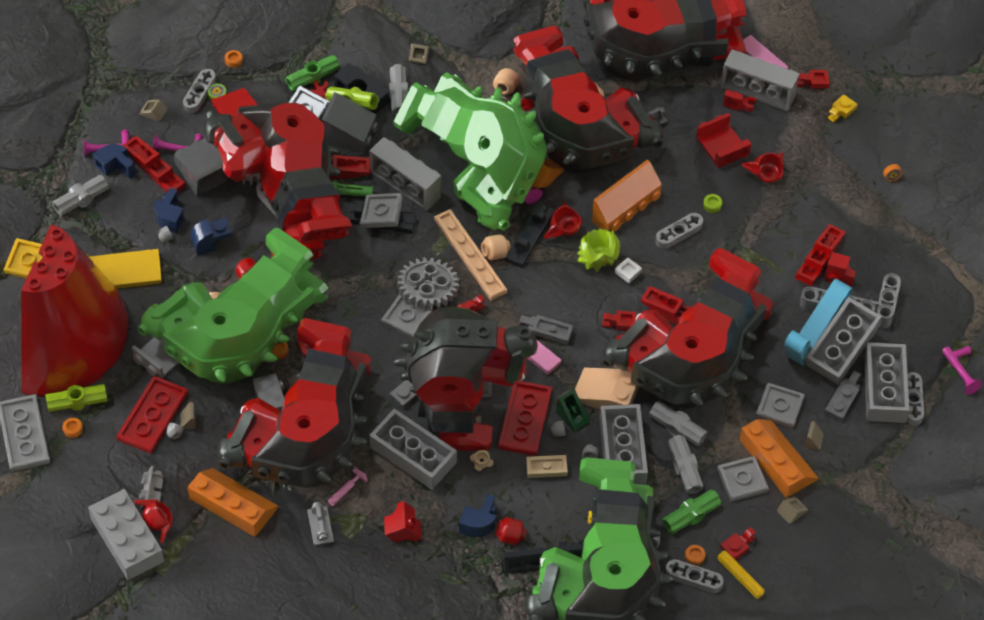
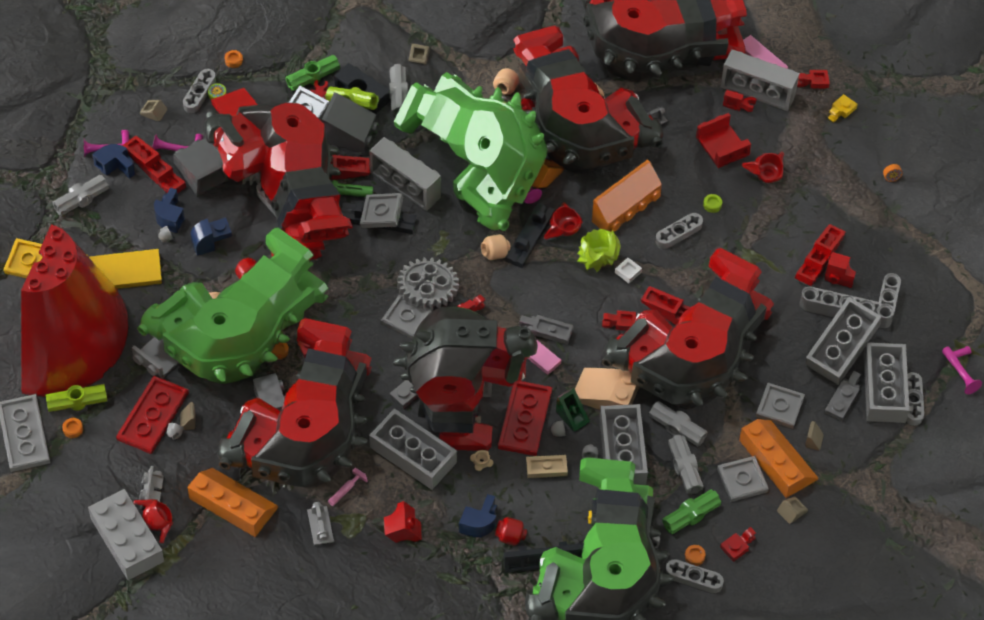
light nougat tile [434,209,507,301] -> none
yellow axle [717,551,765,599] -> none
medium azure beam [784,279,853,366] -> none

